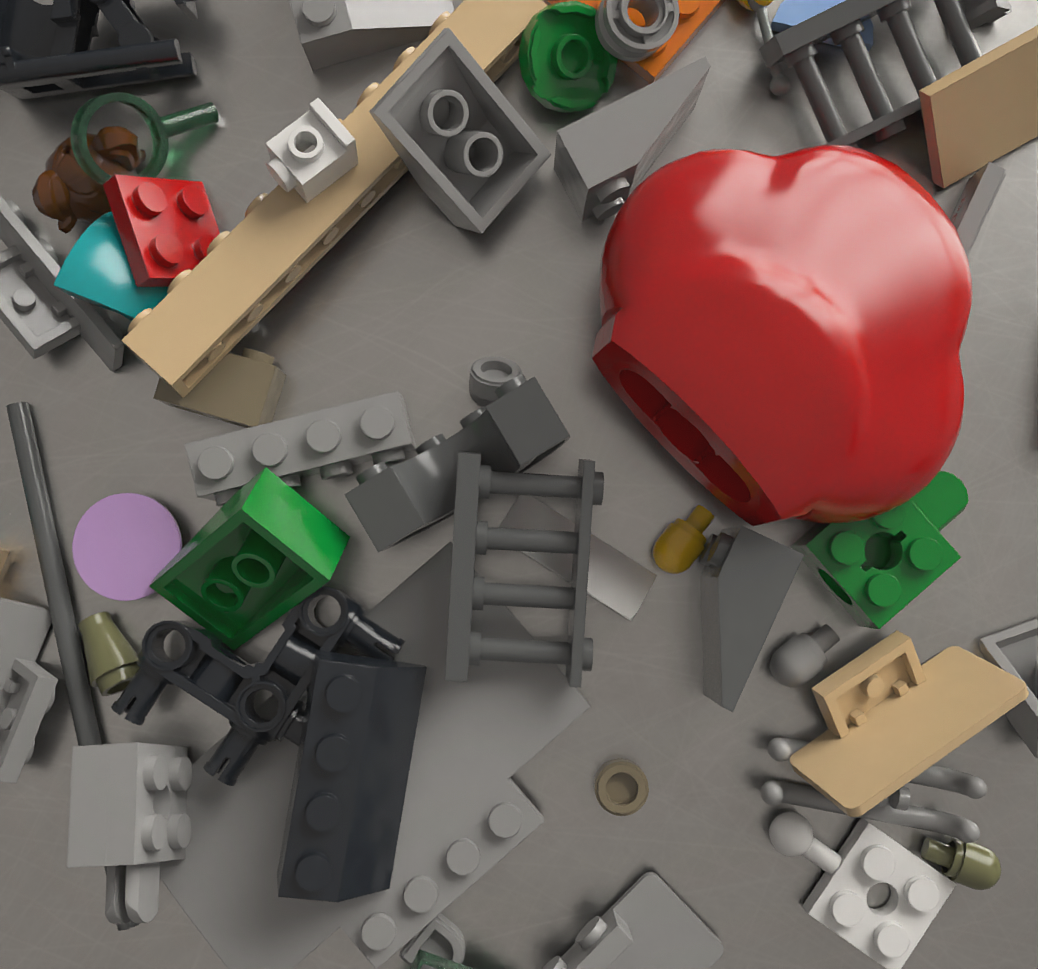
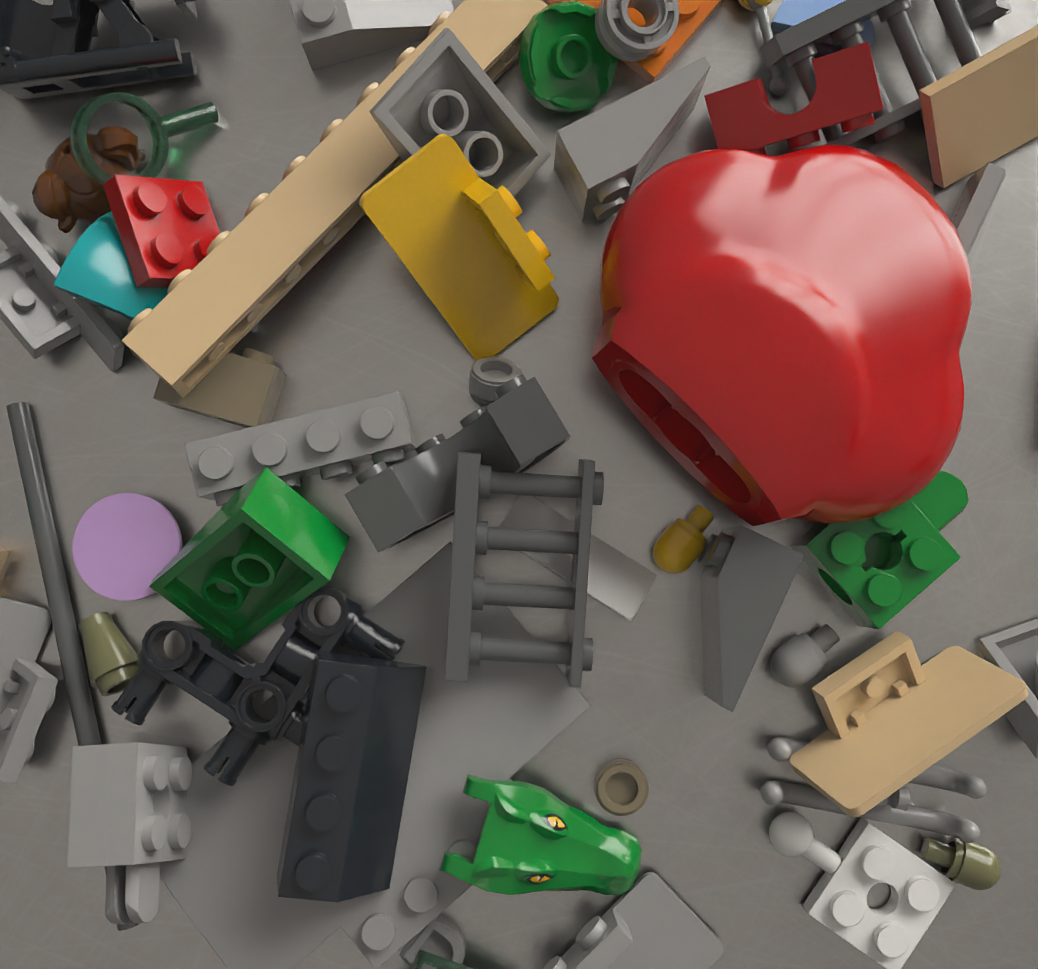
white brick [266,98,358,203] -> none
none -> yellow bracket [360,134,559,361]
none -> green animal [439,774,642,895]
none -> red arch [704,41,885,155]

